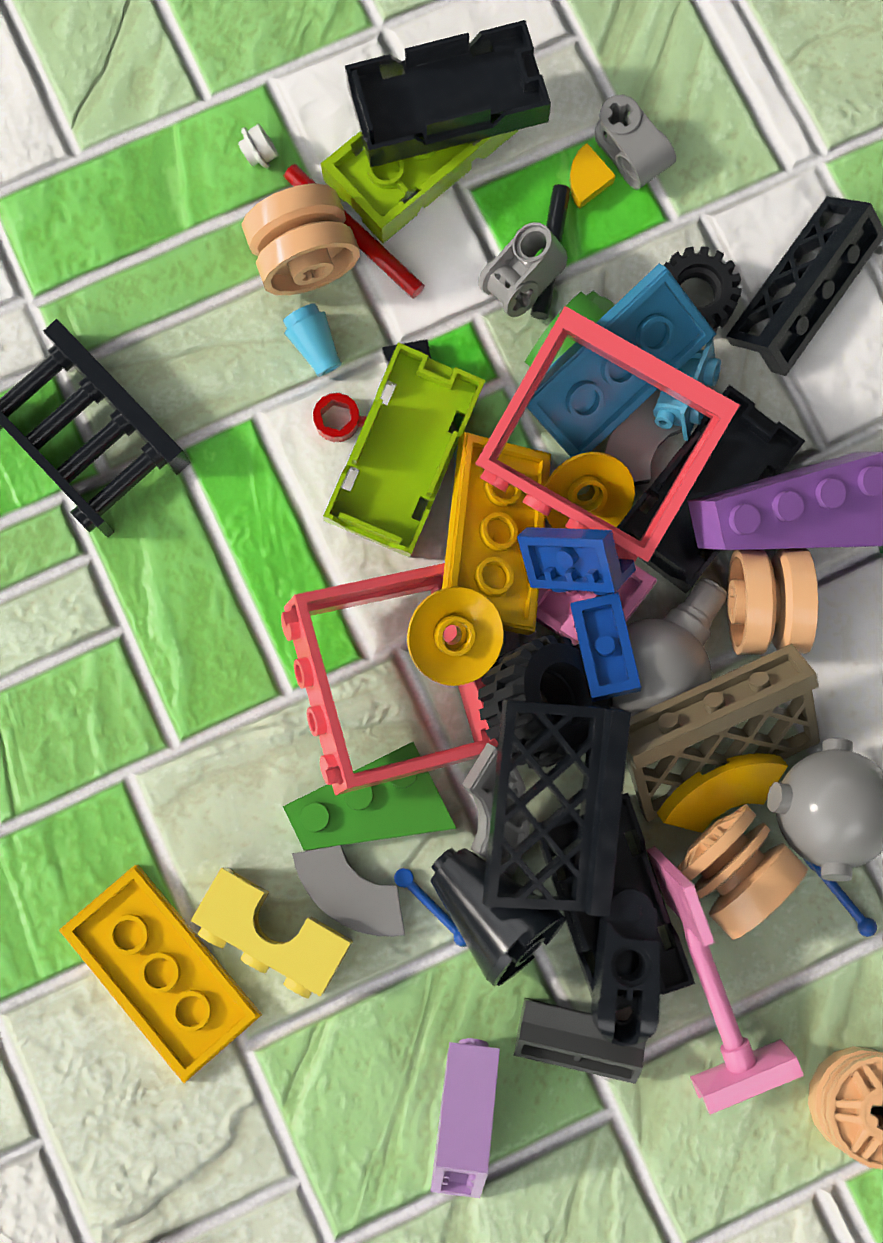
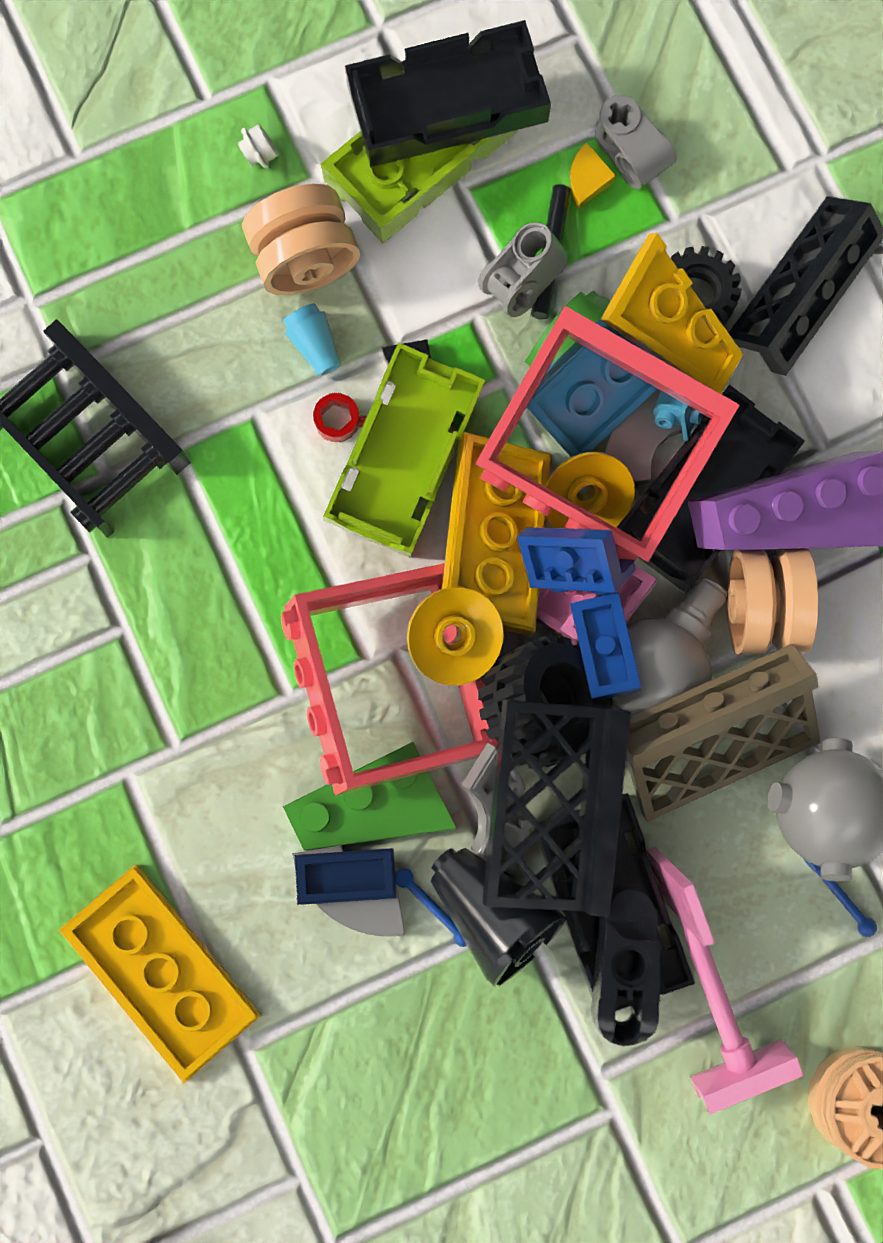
light yellow arch [190,868,353,999] -> none
red bar [284,164,425,299] -> none
lavender slope [430,1038,500,1198] -> none
dark grey piece [514,998,646,1084] -> none
yellow tile [657,753,788,833] -> none
light nougat wheel [677,805,808,940] -> none
none -> dark blue tile [295,848,397,905]
none -> yellow wing [600,233,743,394]

